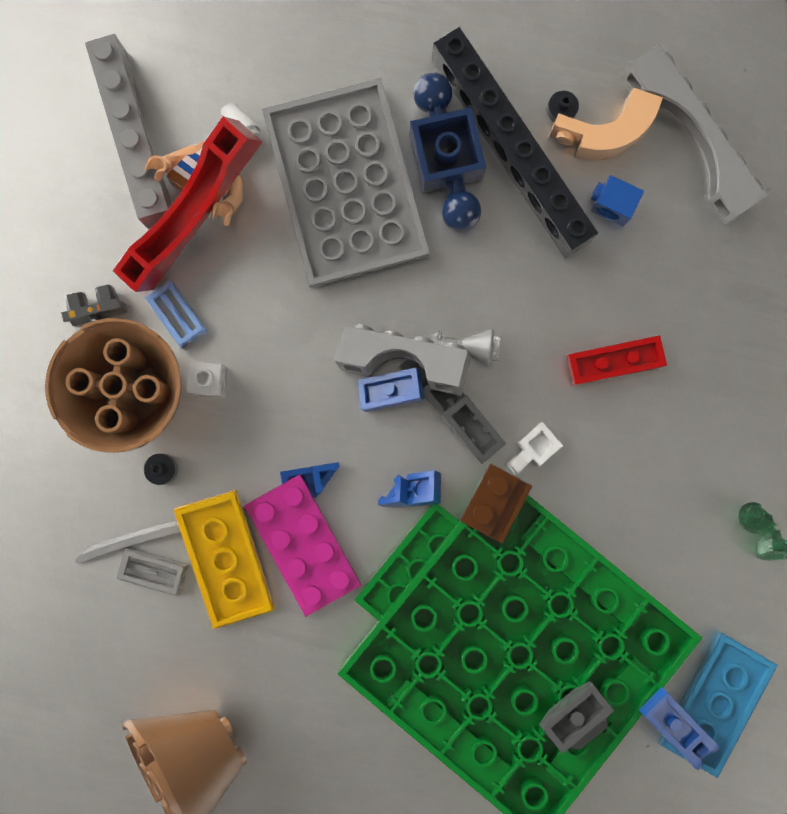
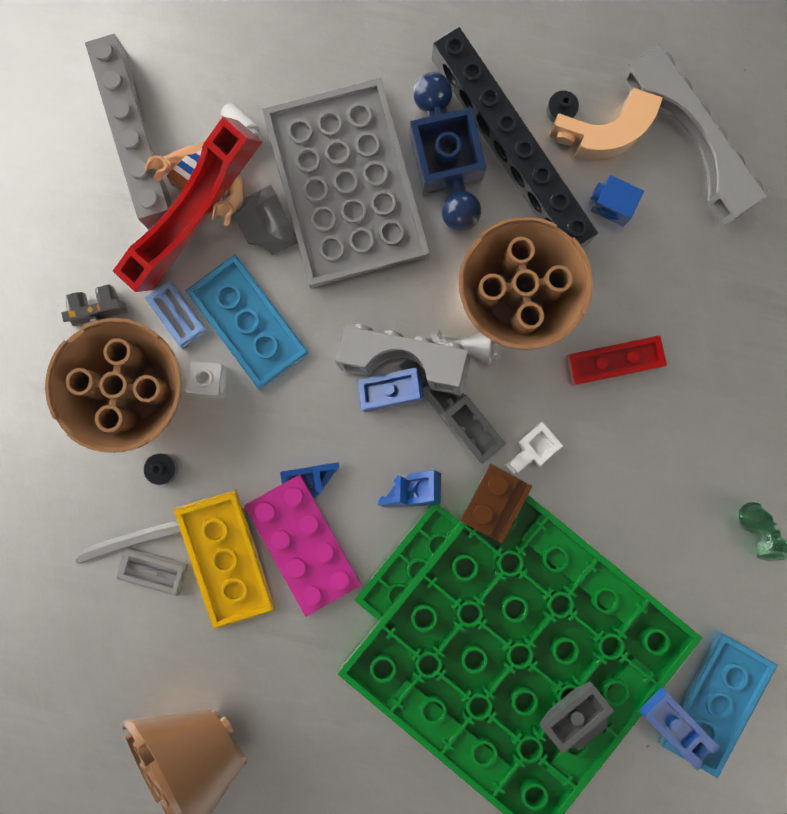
none -> dark azure tile [185,254,310,390]
none -> dark grey slope [233,185,298,255]
none -> medium nougat cone [459,217,593,350]

